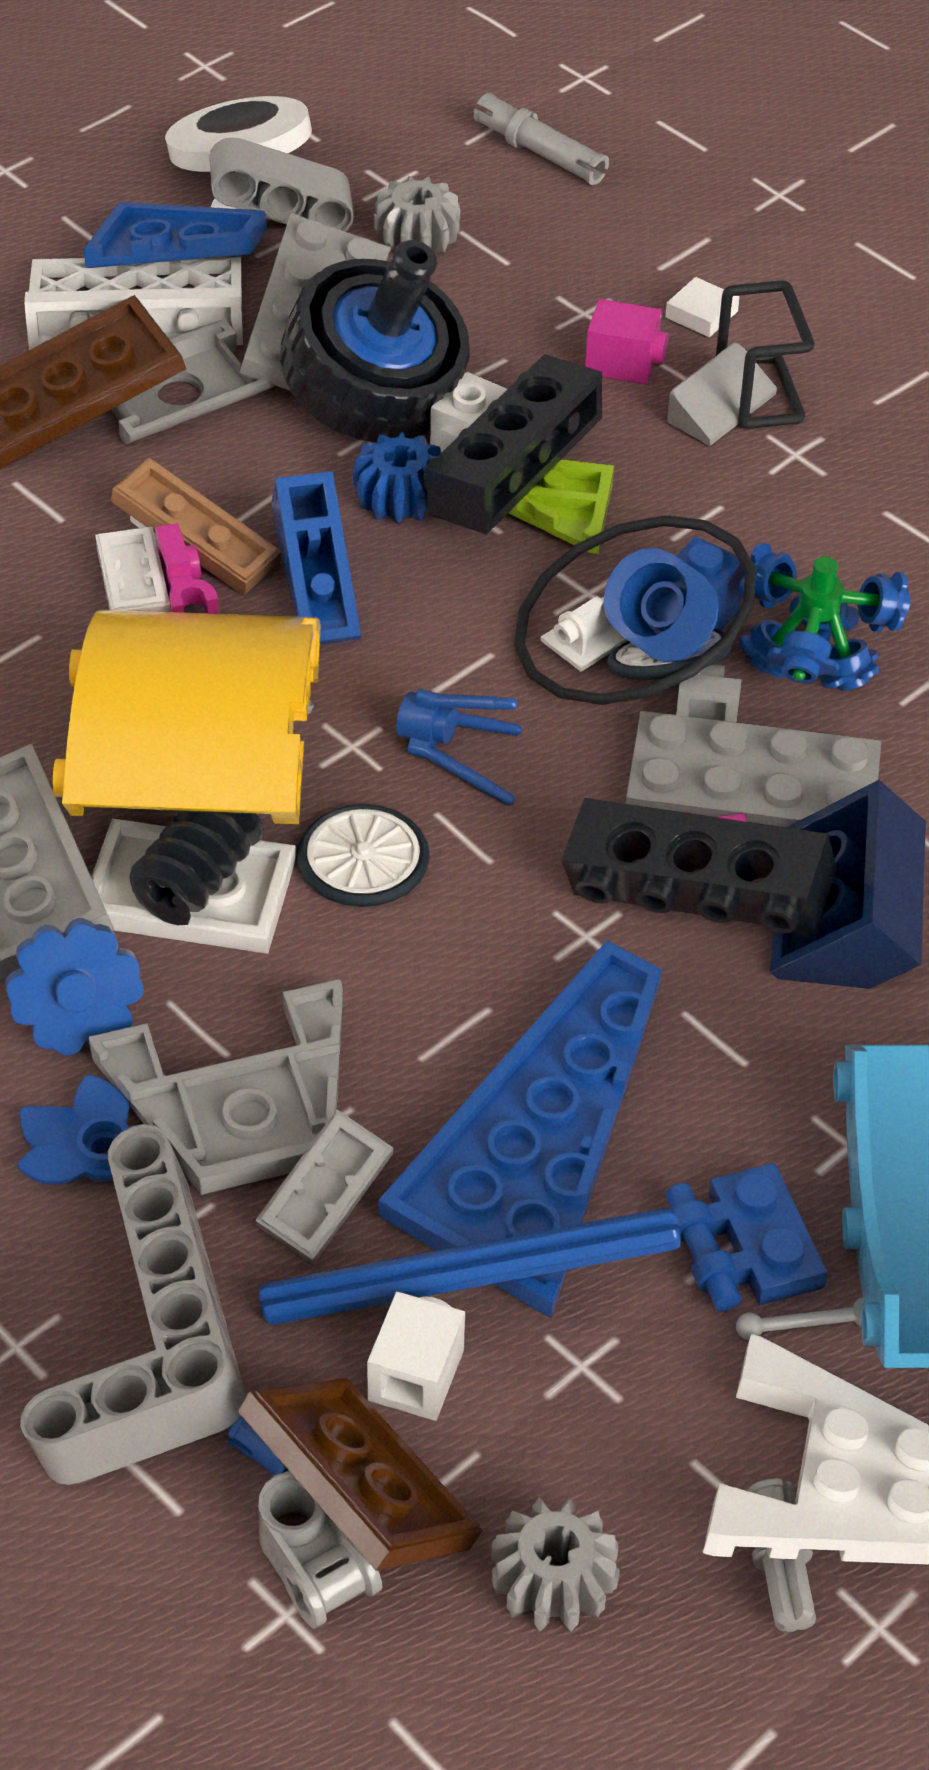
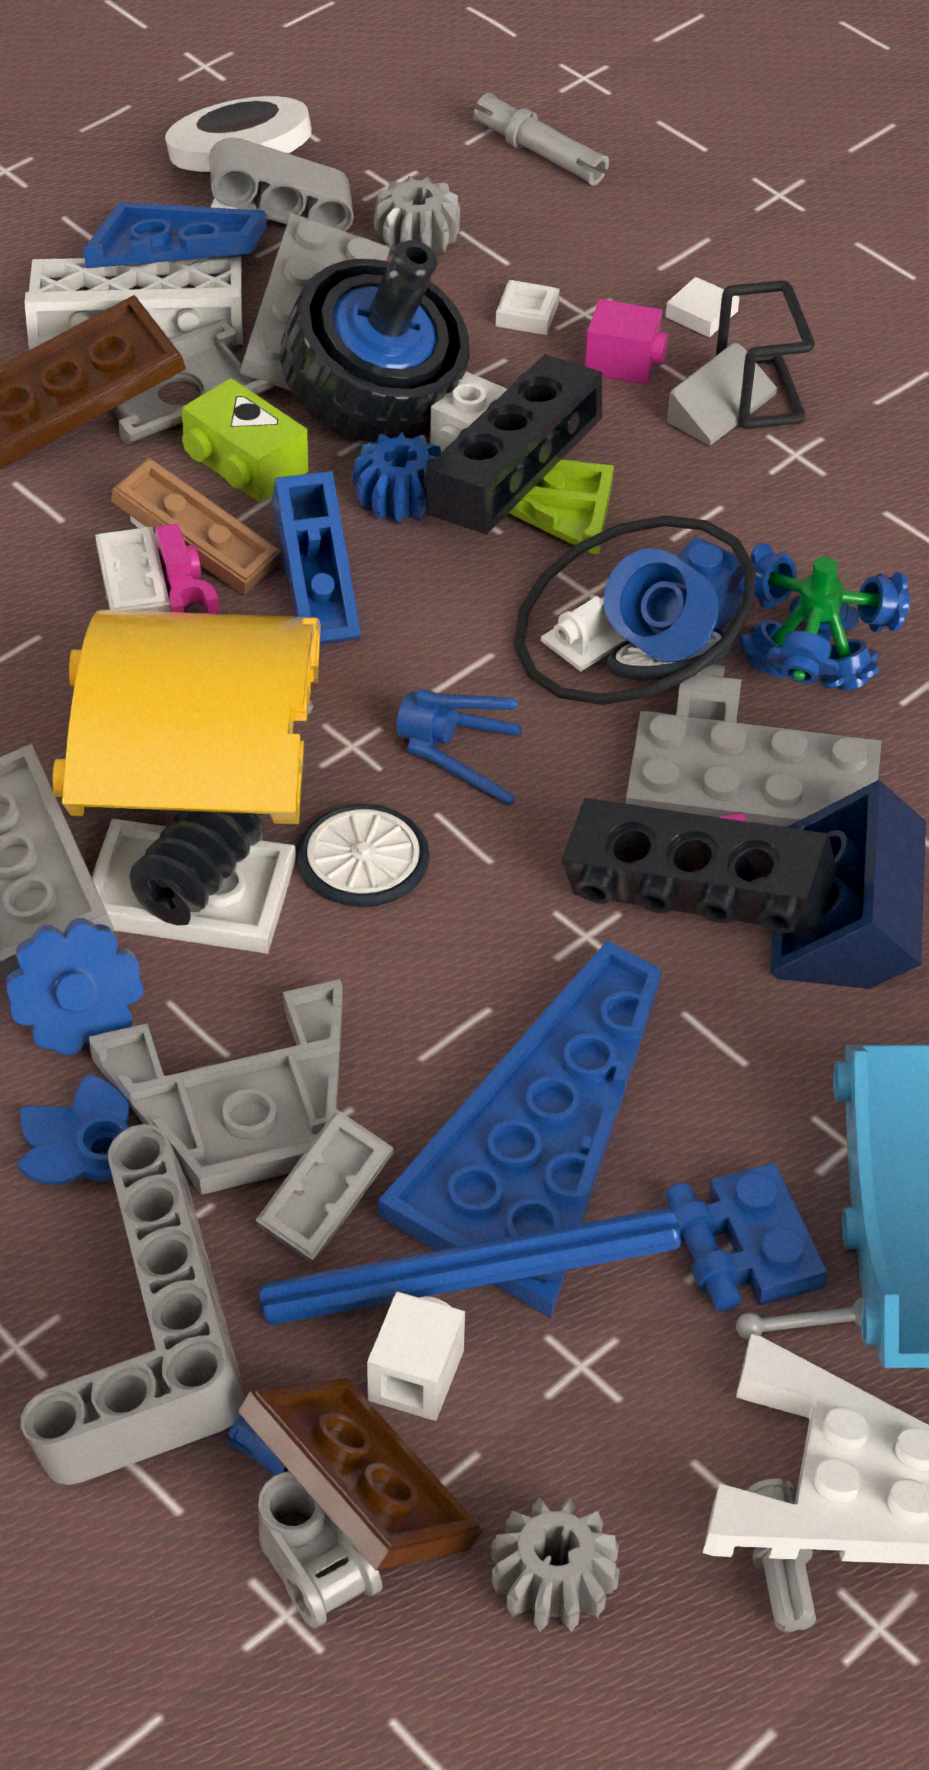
none -> lime brick [182,378,309,503]
none -> white tile [496,280,560,335]

